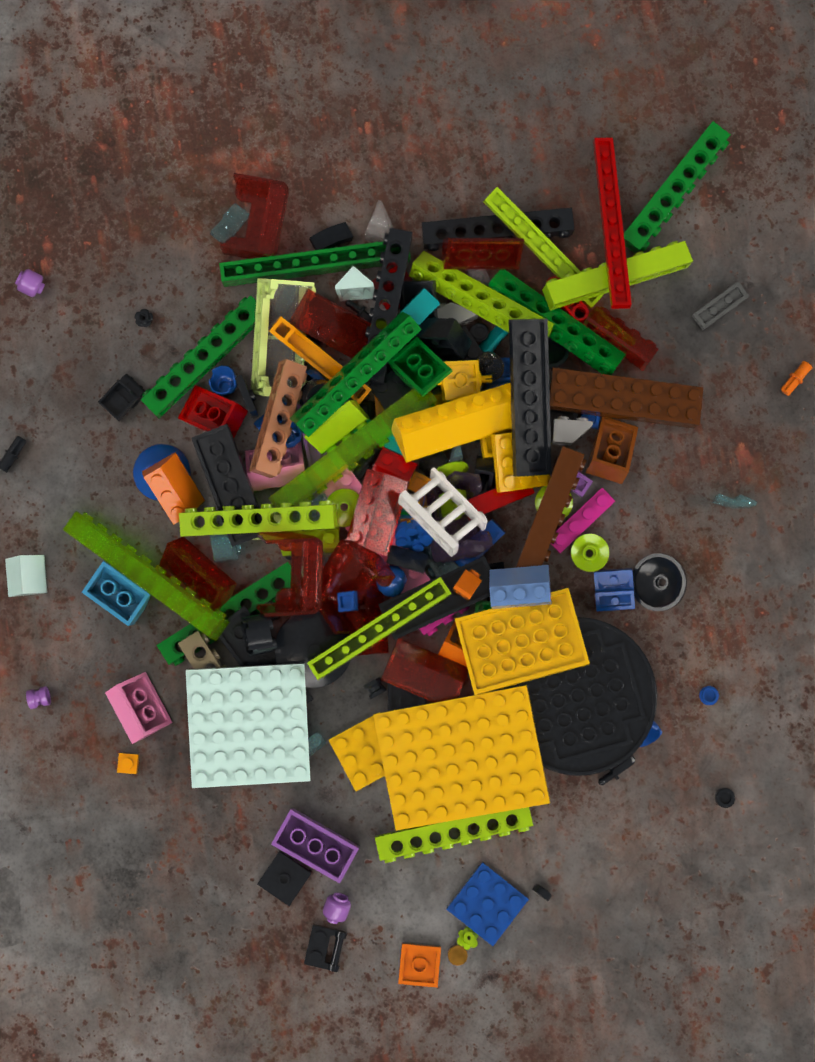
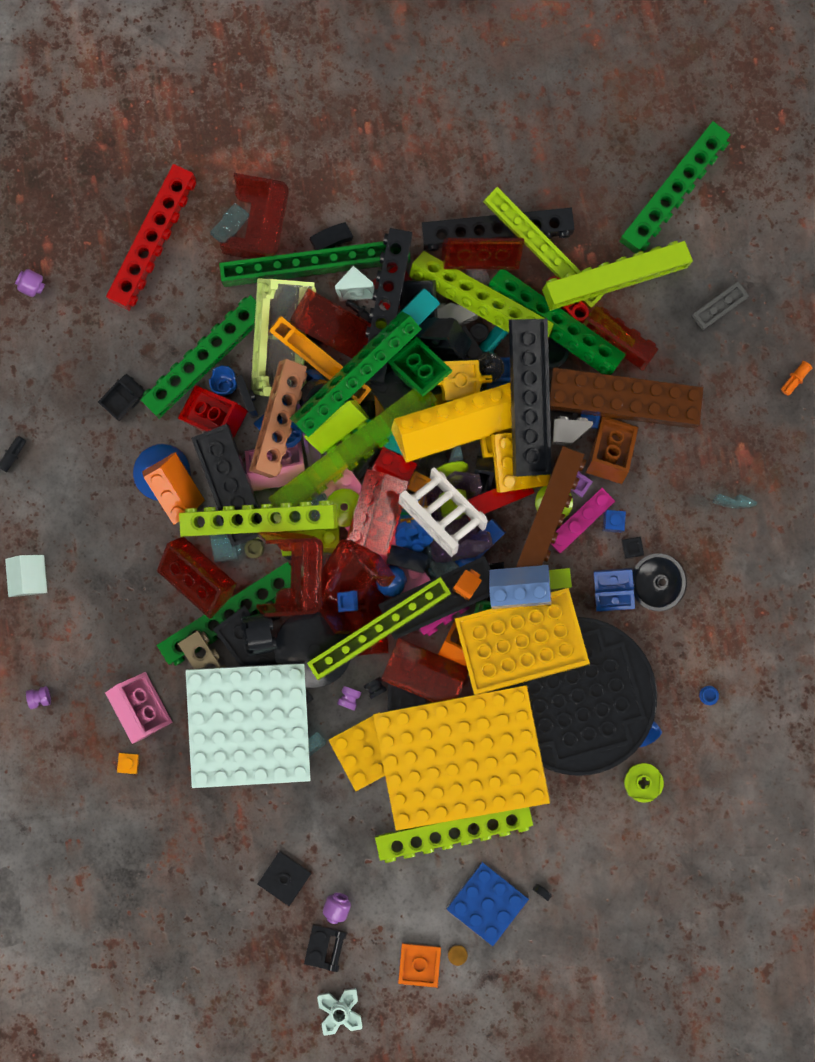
clear neon green brick [62,511,230,641] -> none
dark azure slope [82,561,151,626] -> none
black plate [134,309,153,327] -> none
medium lavender brick [271,808,360,883] -> none
clear slope [365,200,393,243] -> none
lime plant [457,927,478,950] -> none
lime dish [571,534,609,572] -> none
red plate [593,138,632,309] -> none
black piece [598,755,635,786] -> none
black tile [715,788,735,808] -> none
none -> red brick [106,164,196,311]
none -> olive tile [244,539,264,559]
none -> light aqua plant [317,988,362,1036]
none -> medium lavender wheel [337,686,361,711]
none -> lime brick [549,568,572,590]
none -> blue brick [602,510,626,533]
none -> black tile [621,537,644,559]
none -> lime plate [624,763,664,803]

